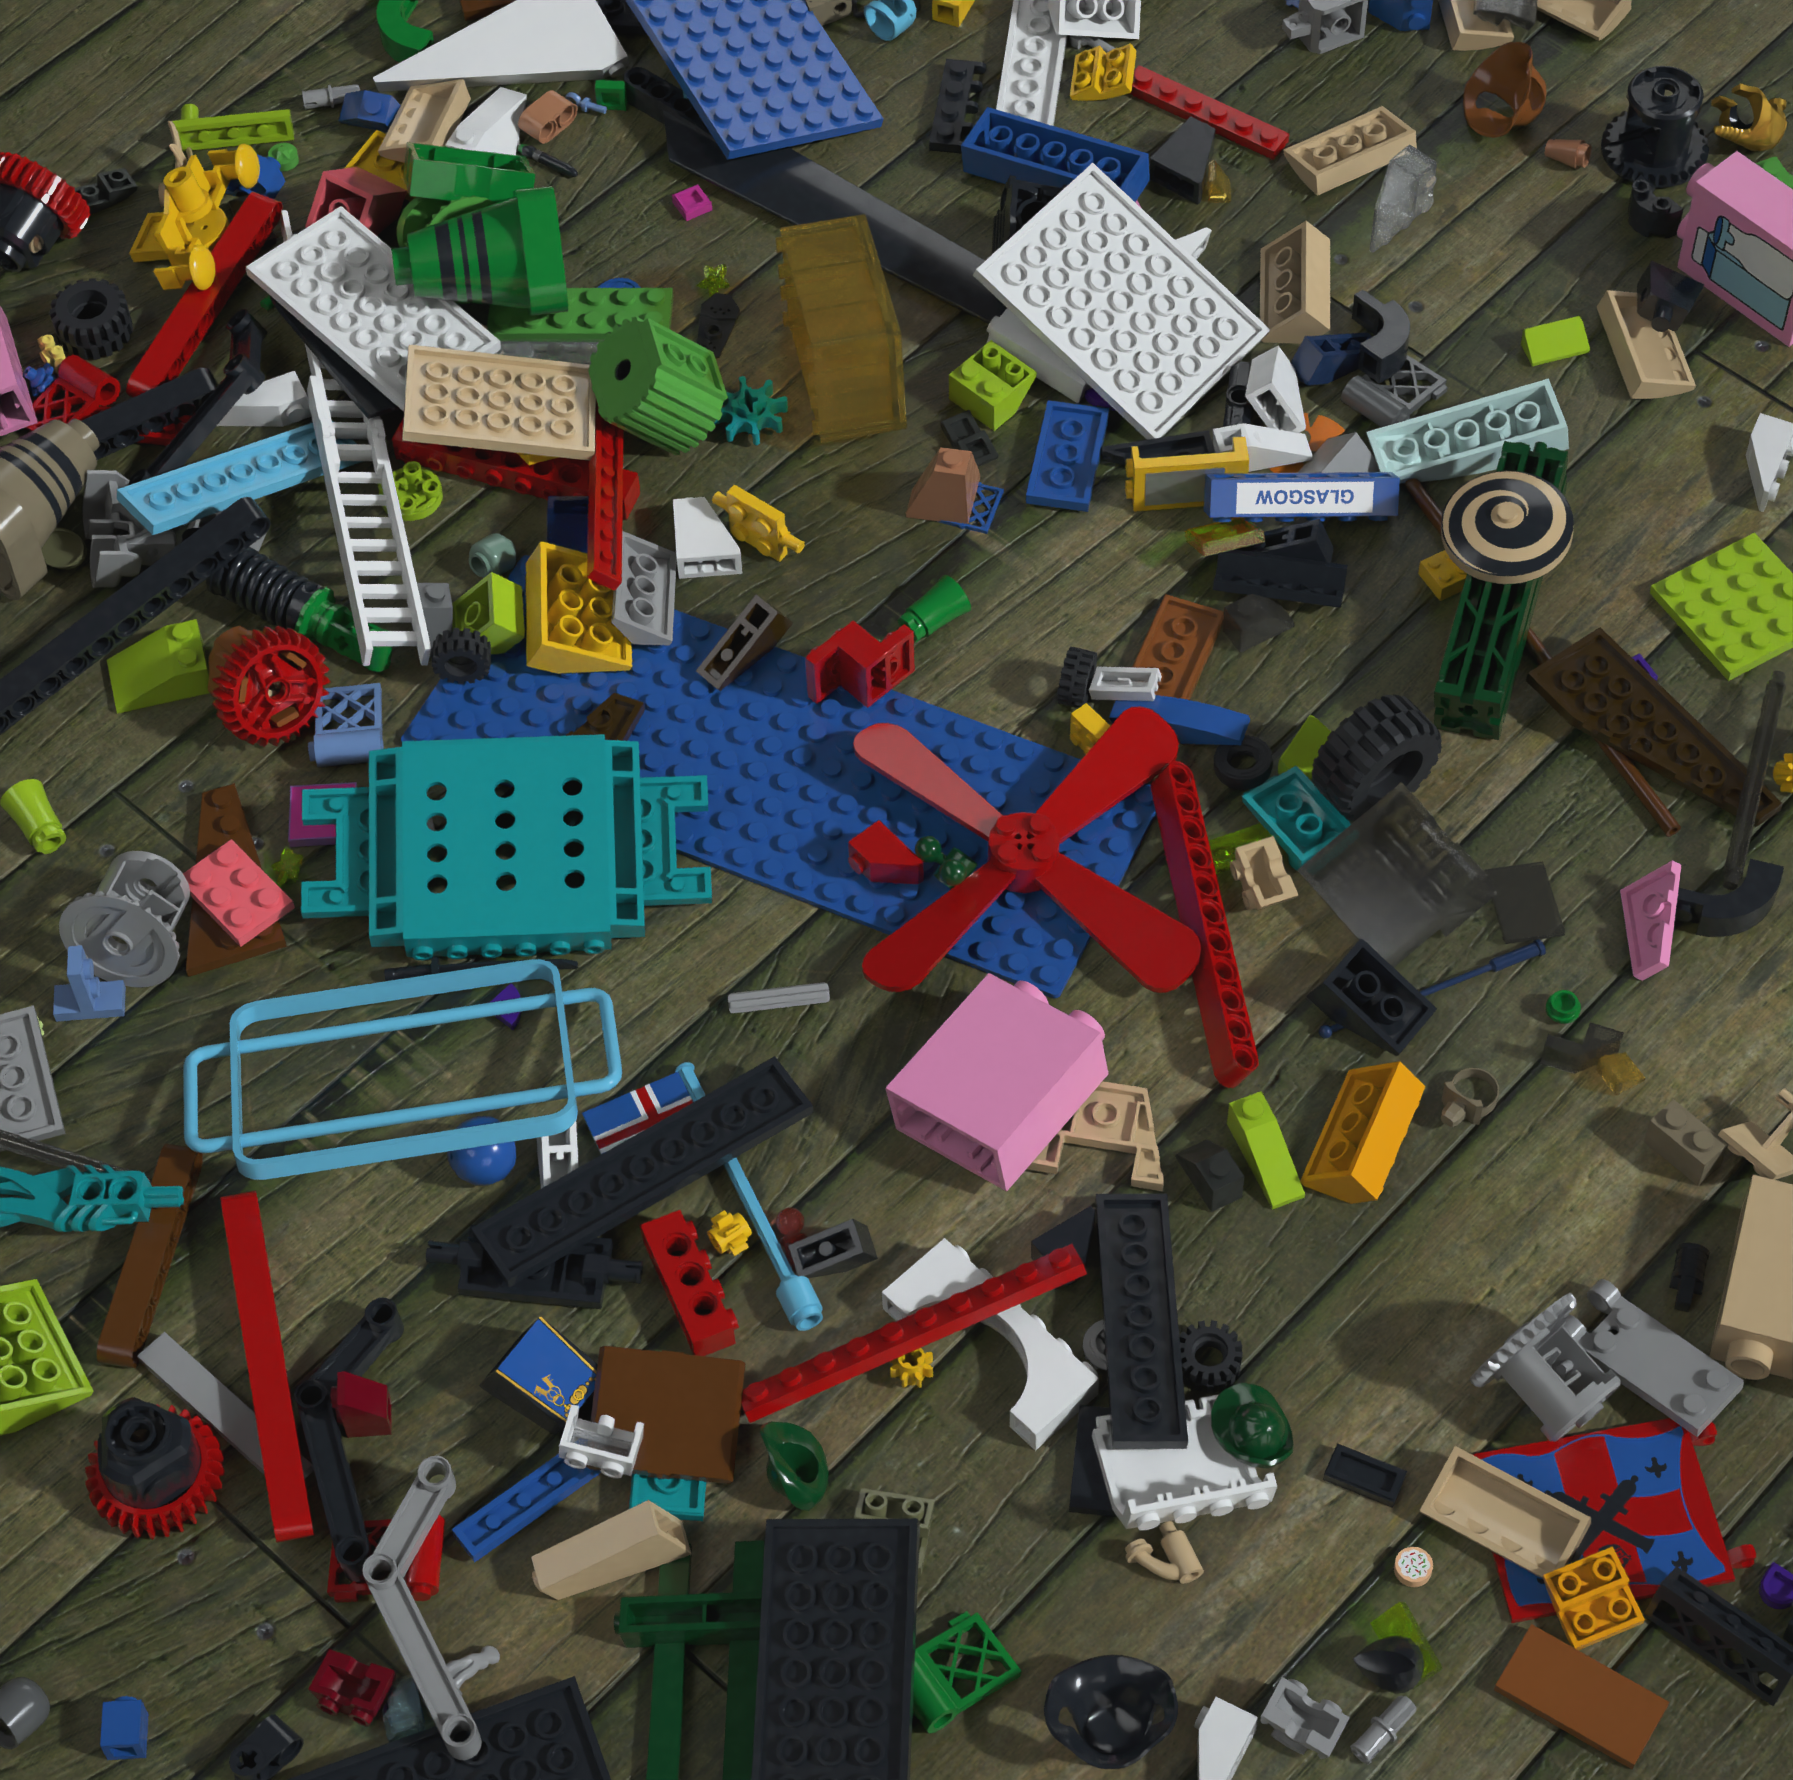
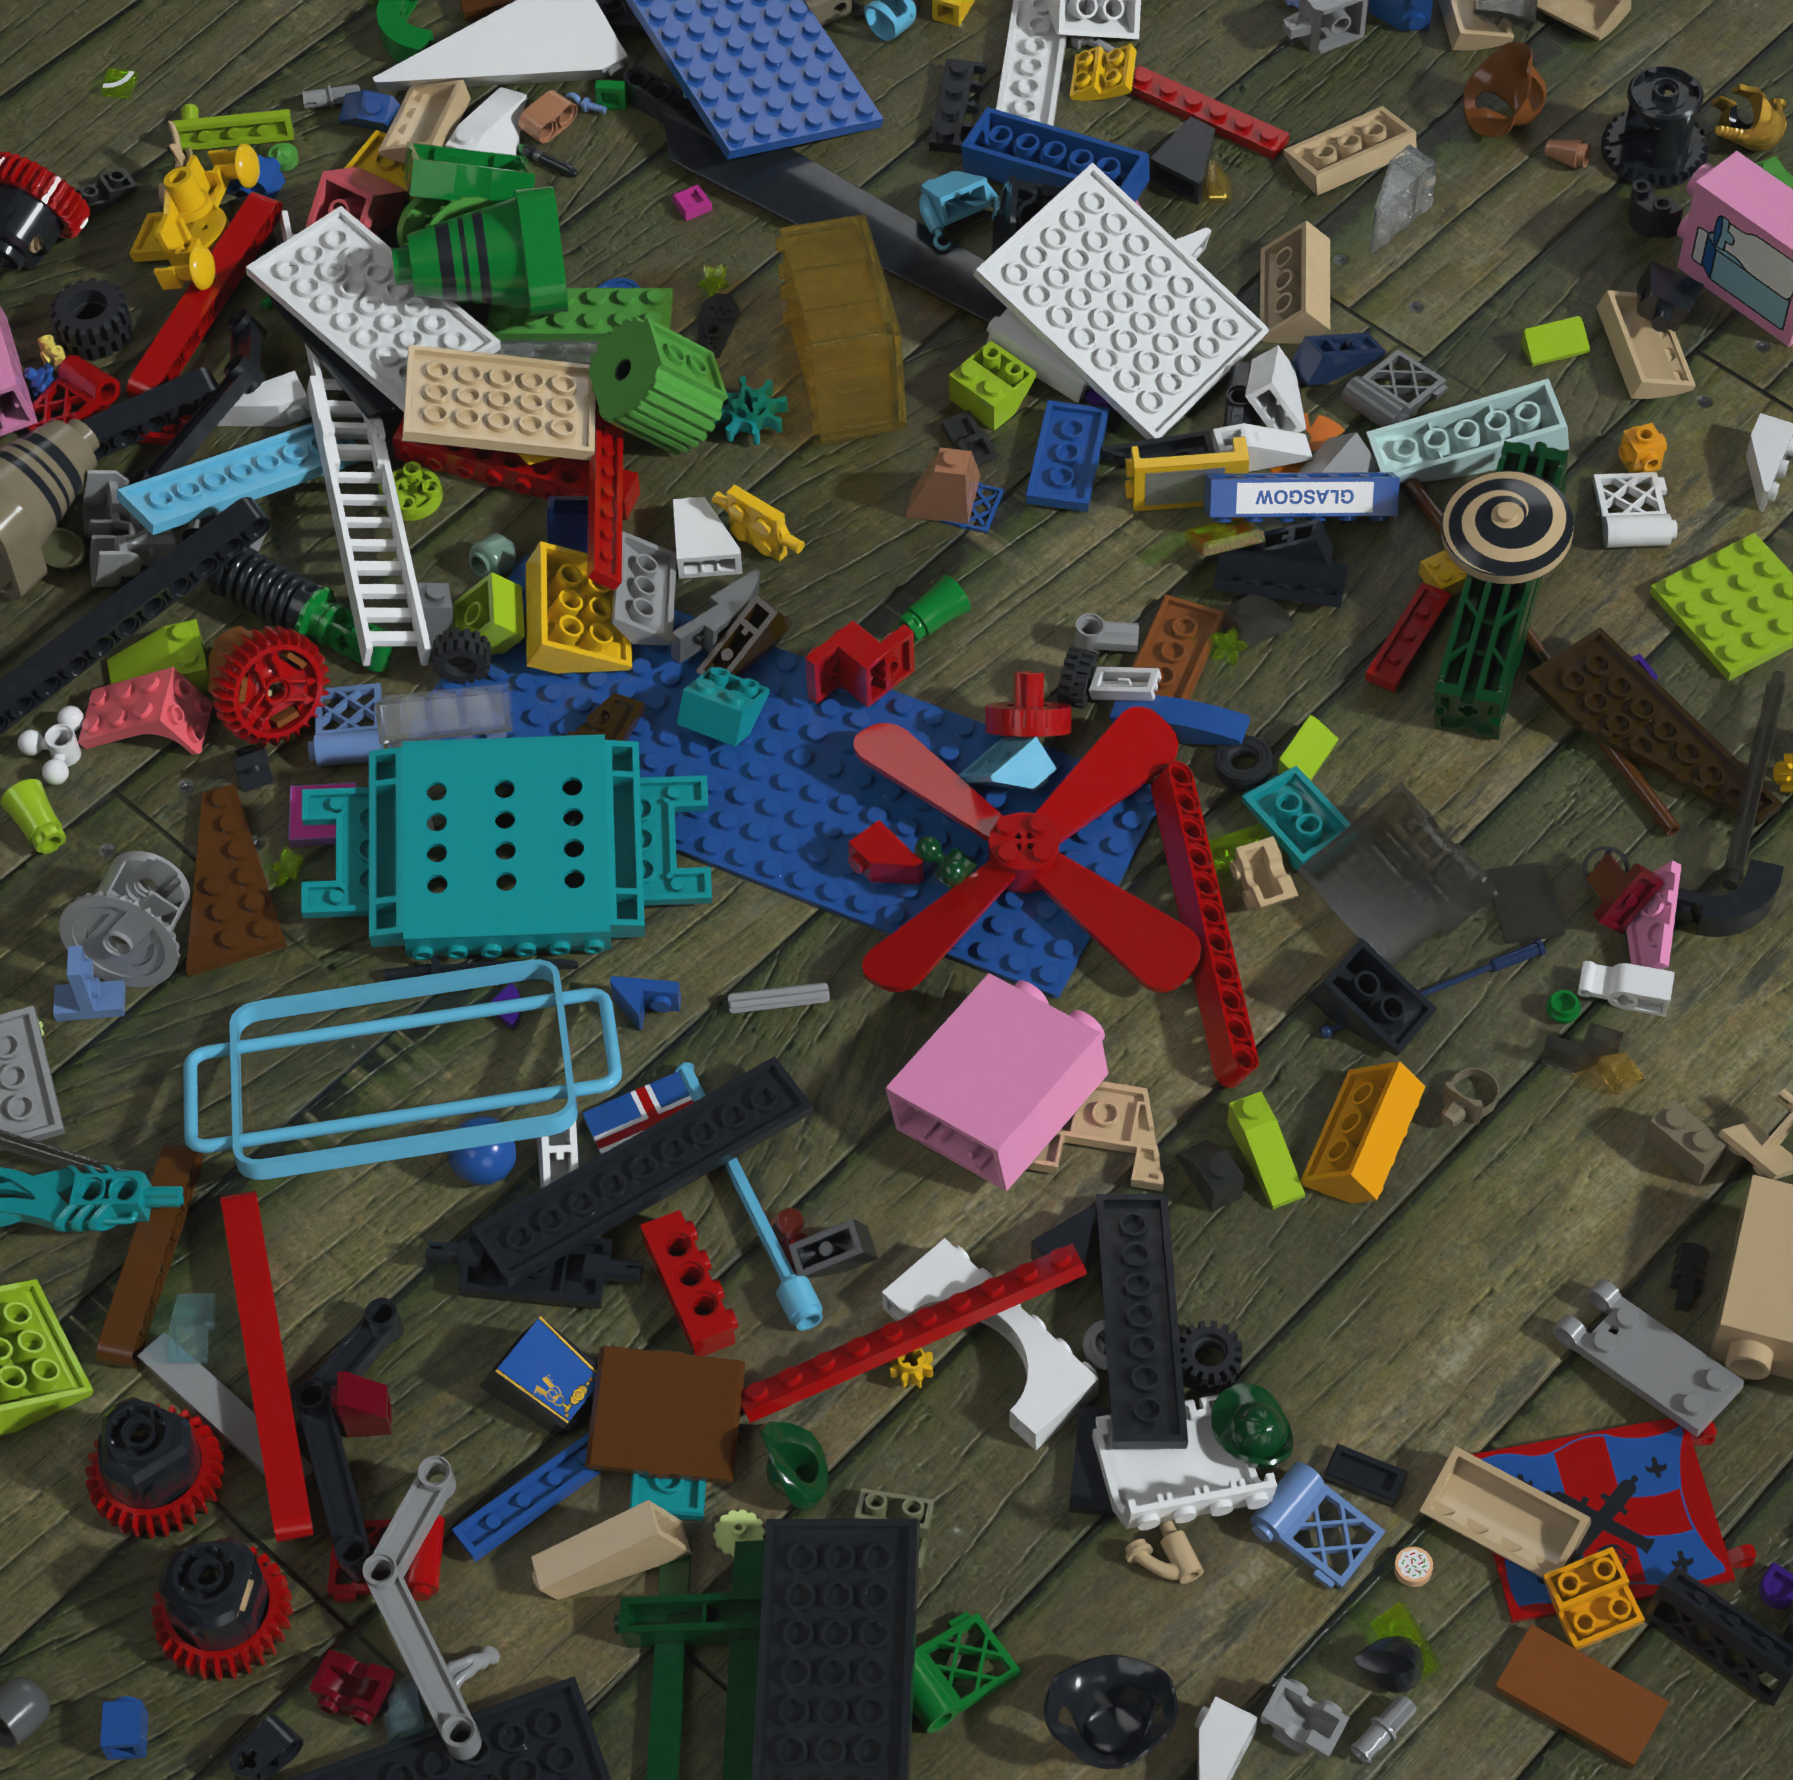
coral plate [183,839,295,947] -> none
white window [559,1405,644,1478] -> none
yellow gear [707,1210,752,1257] -> none
yellow piece [1070,703,1110,755] -> none
black tyre [1312,694,1442,822] -> none
black arch [1352,290,1410,383] -> none
light grey piece [1469,1293,1621,1442] -> none
none -> white piece [18,706,84,785]
none -> coral bracket [78,667,212,755]
none -> clear neon green tile [100,68,138,99]
none -> black piece [151,1536,293,1682]
none -> clear light blue slope [168,1293,215,1364]
none -> black slope [228,743,274,792]
none -> clear slope [375,683,513,748]
none -> blue slope [610,976,682,1031]
none -> dark grey slope [671,569,760,663]
none -> teal slope [677,667,770,747]
none -> yellowish green piece [713,1509,765,1558]
none -> medium azure torso [919,171,1000,251]
none -> medium azure slope [958,737,1056,790]
none -> red piece [985,671,1071,737]
none -> light grey piece [1073,613,1139,653]
none -> clear neon green plant [1211,627,1249,666]
none -> medium blue piece [1250,1462,1386,1590]
none -> red plate [1365,582,1452,693]
none -> white piece [1578,961,1675,1017]
none -> dark red piece [1582,846,1665,934]
none -> white piece [1593,472,1677,548]
none -> light orange brick [1618,423,1667,473]

